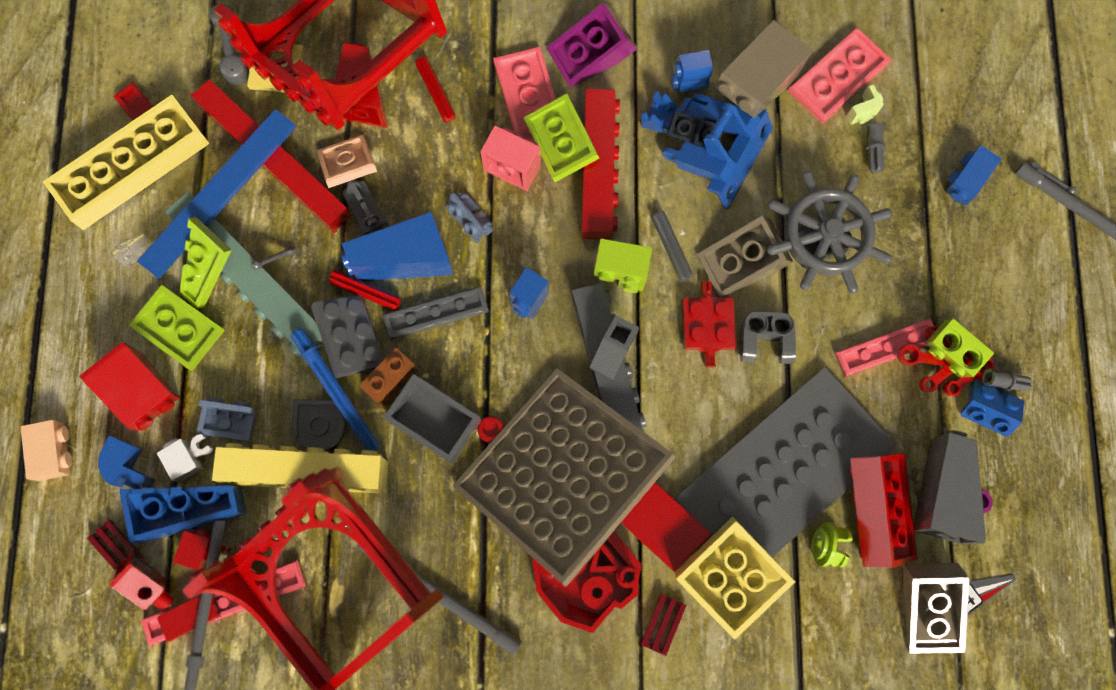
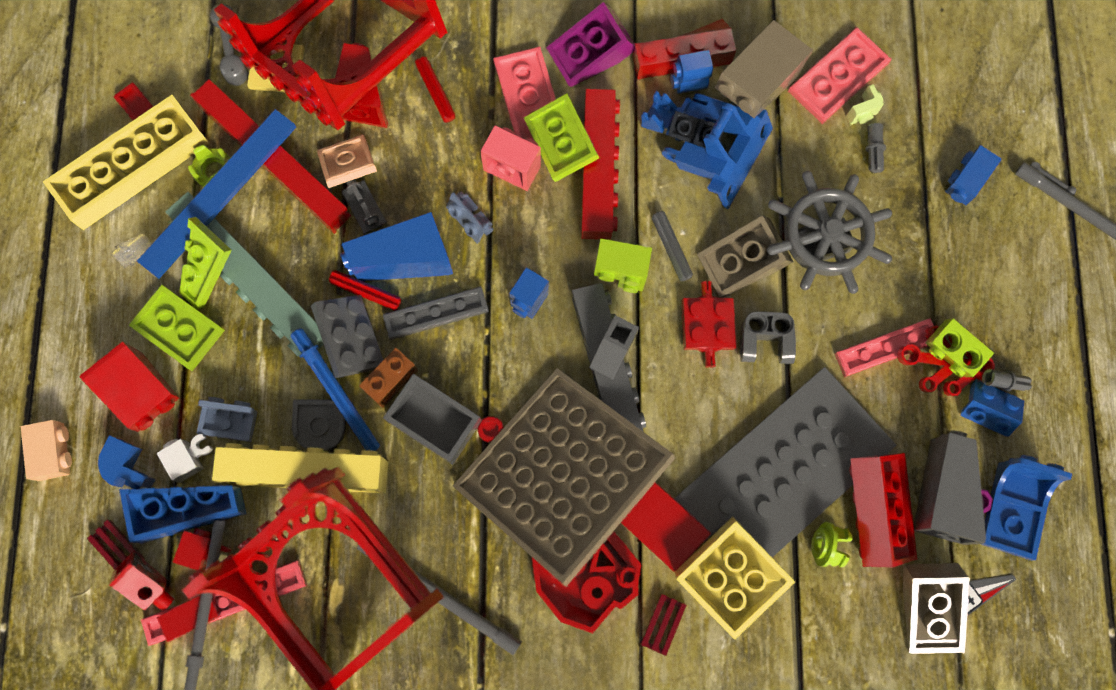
dark grey hinge [251,246,296,270] -> none
none -> lime piece [188,144,230,187]
none -> red wedge [633,19,737,80]
none -> blue bracket [981,455,1072,561]

